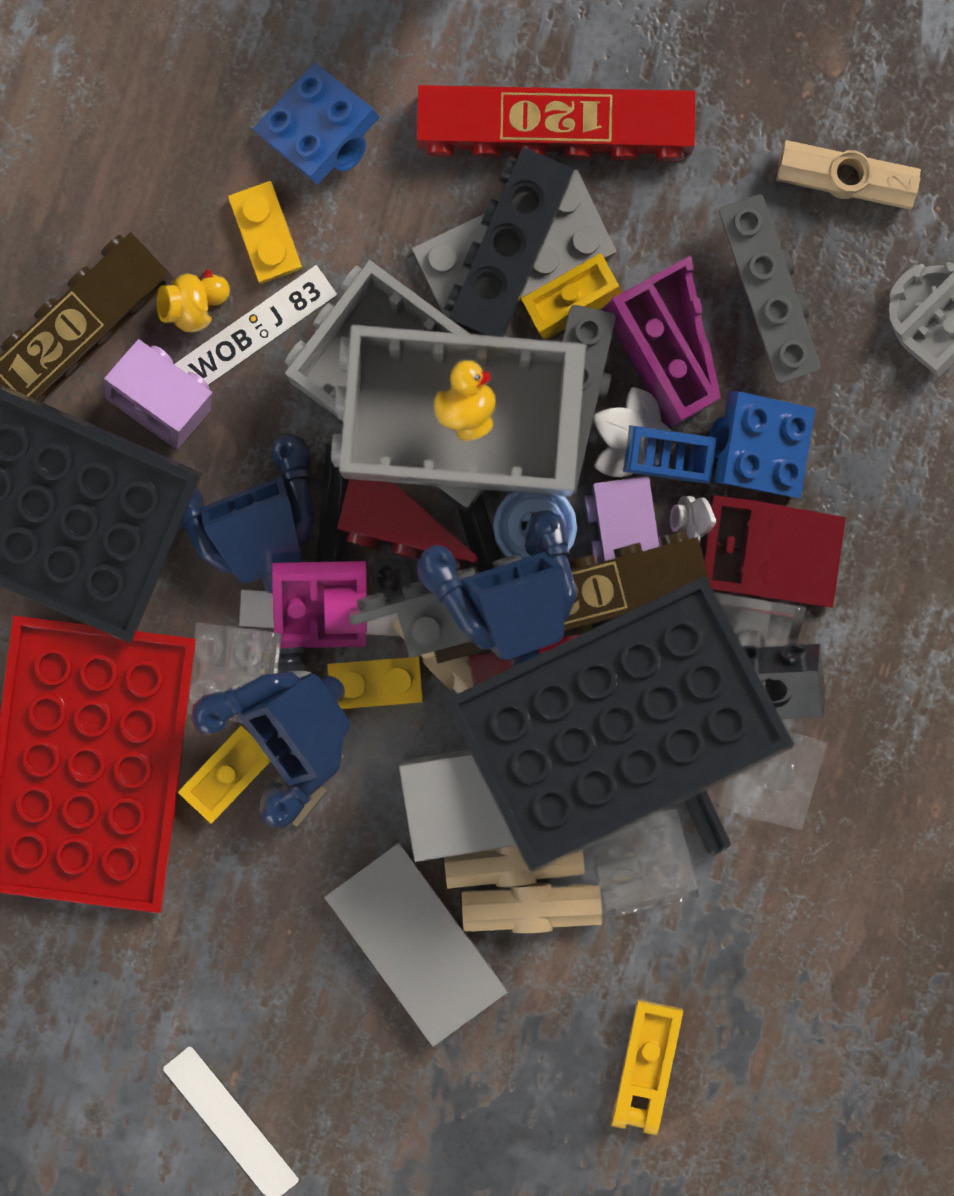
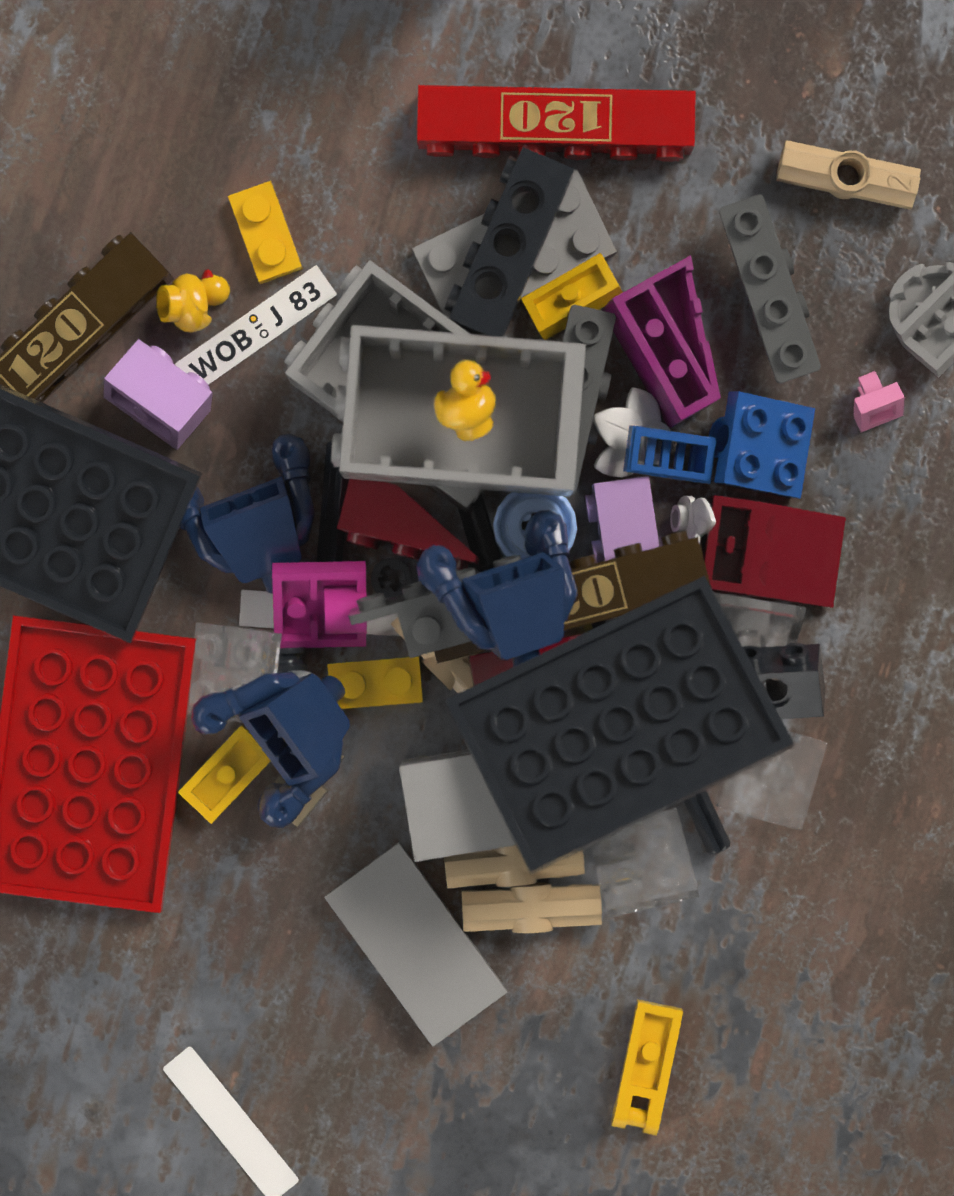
blue plate [253,62,380,185] -> none
none -> bright pink tile [854,371,905,432]

